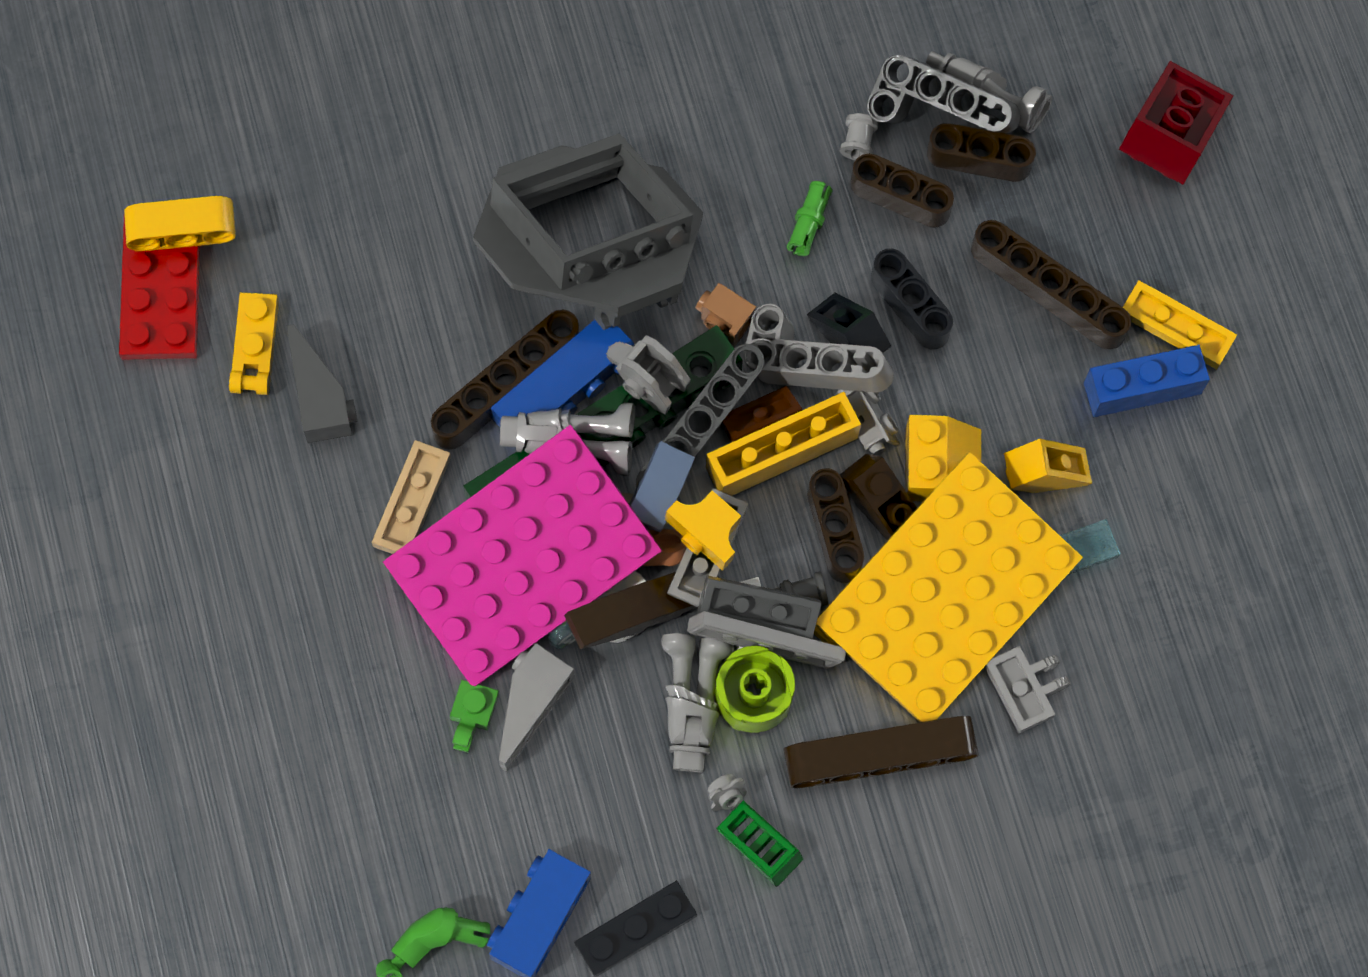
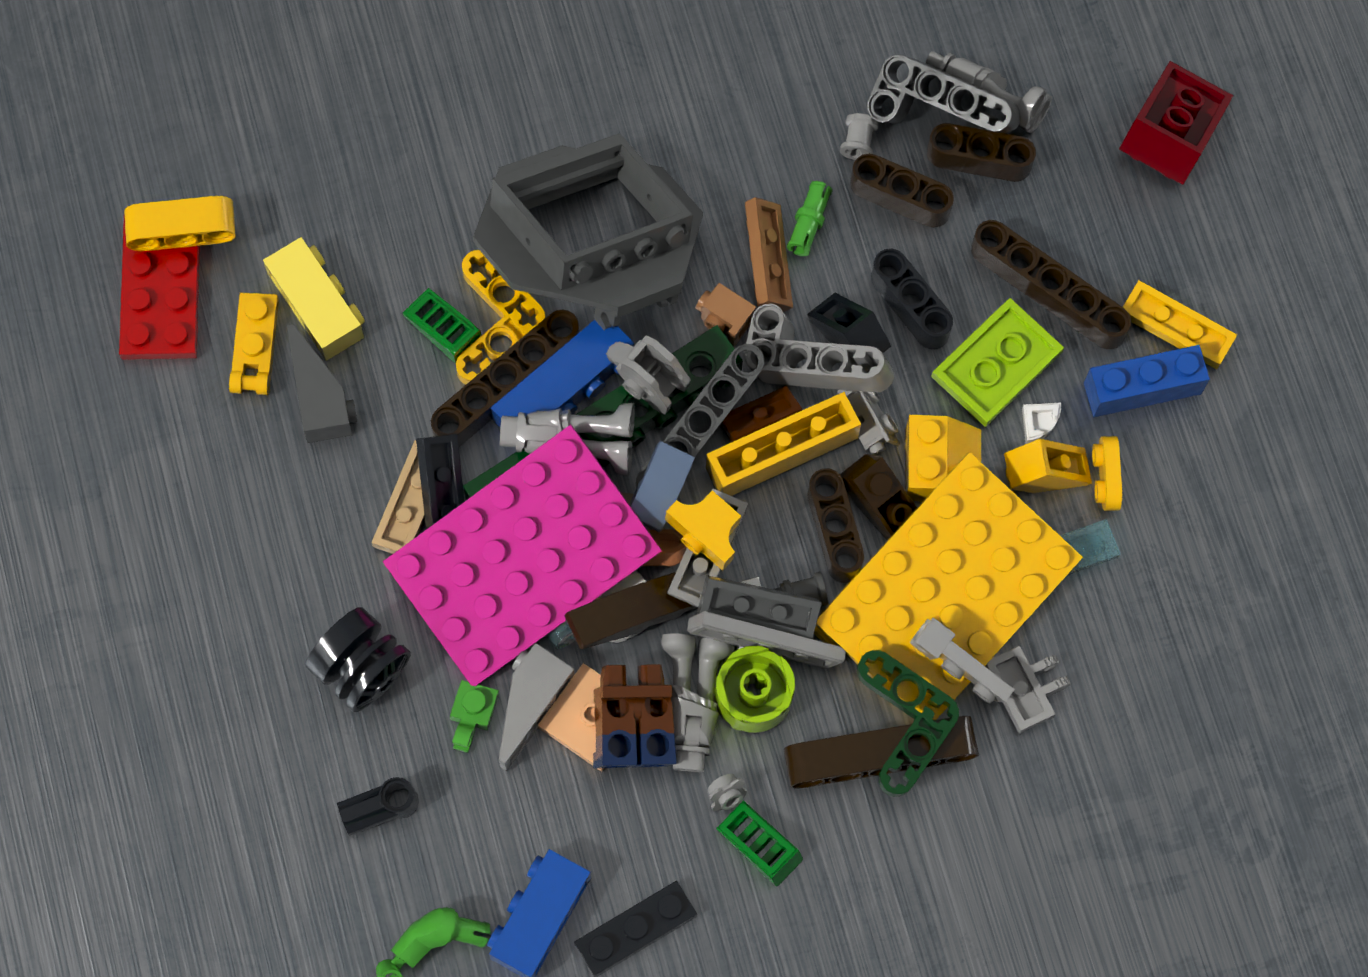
none -> light yellow brick [263,237,365,361]
none -> black wheel [305,607,411,712]
none -> black piece [337,777,419,836]
none -> green slope [402,288,482,364]
none -> black plate [416,434,465,529]
none -> yellow beam [456,250,545,385]
none -> light nougat plate [538,663,604,772]
none -> reddish brown hips [593,664,677,769]
none -> medium nougat plate [745,197,793,312]
none -> dark green beam [857,650,959,797]
none -> light grey plate [910,617,1015,704]
none -> lime plate [931,298,1065,427]
none -> white tile [1022,402,1061,444]
none -> yellow plate [1092,436,1122,511]

